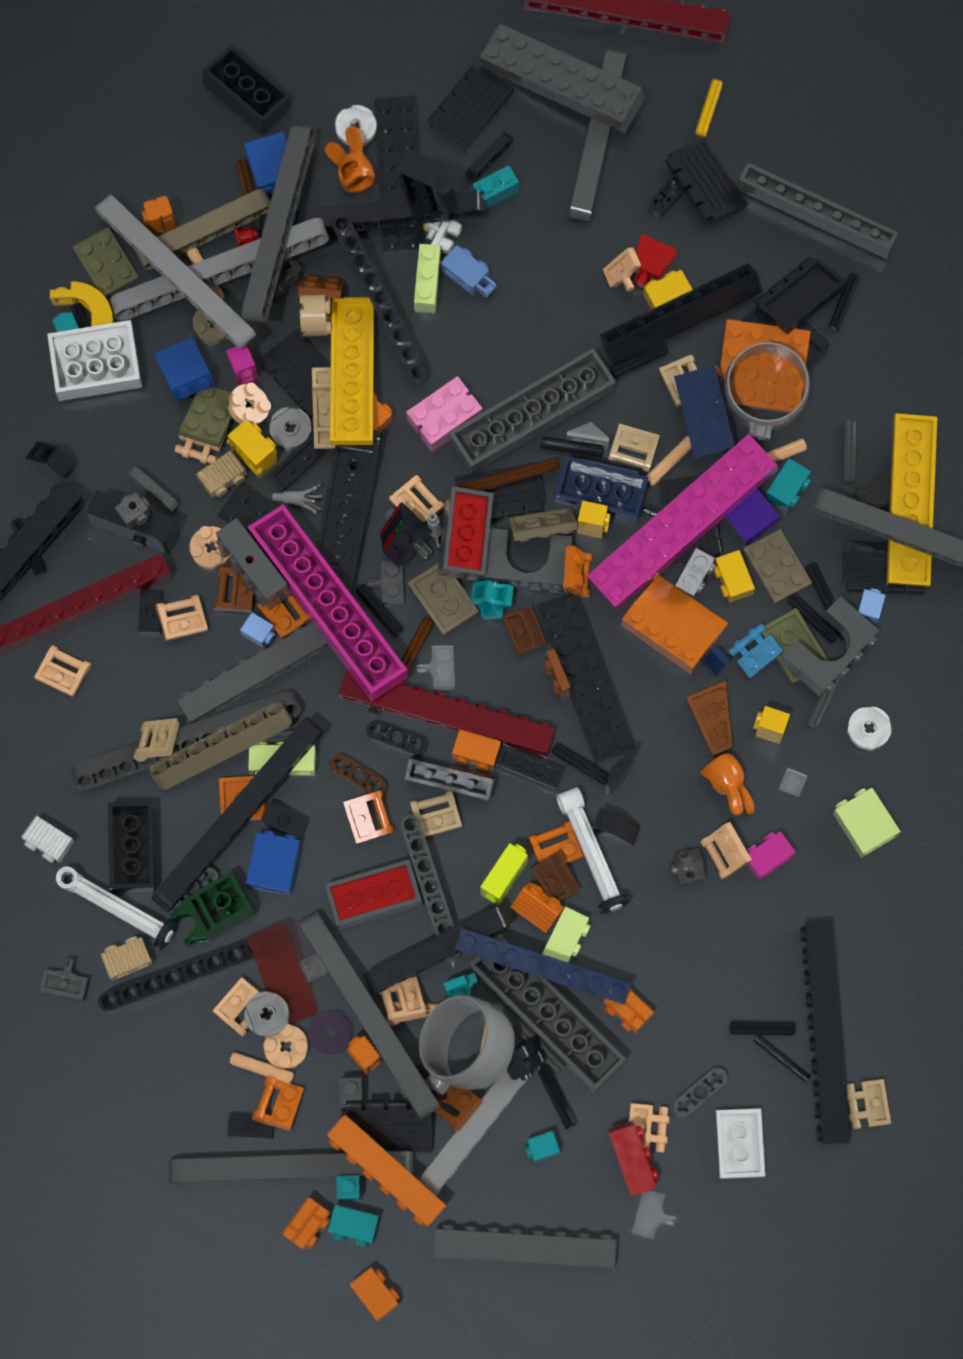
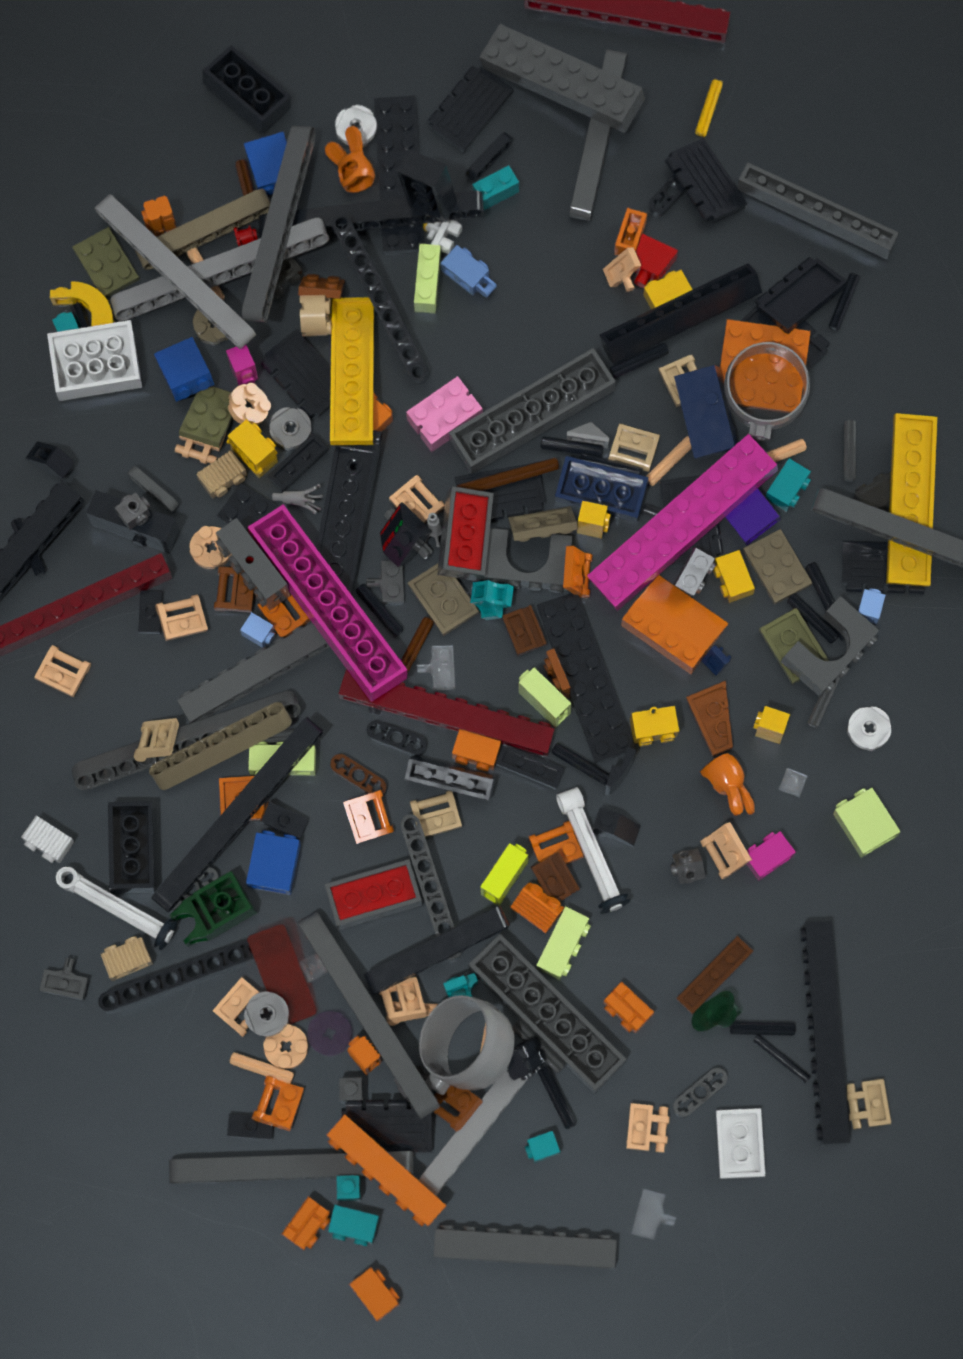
tan slope [312,367,335,449] -> none
dark blue plate [454,927,631,1005] -> none
red brick [609,1120,659,1196] -> none
dark azure plate [728,623,785,679] -> none
none -> yellowish green brick [519,668,571,728]
none -> orange brick [614,208,647,256]
none -> yellow brick [629,706,679,747]
none -> reddish brown plate [676,936,753,1015]
none -> clear green piece [691,991,741,1032]

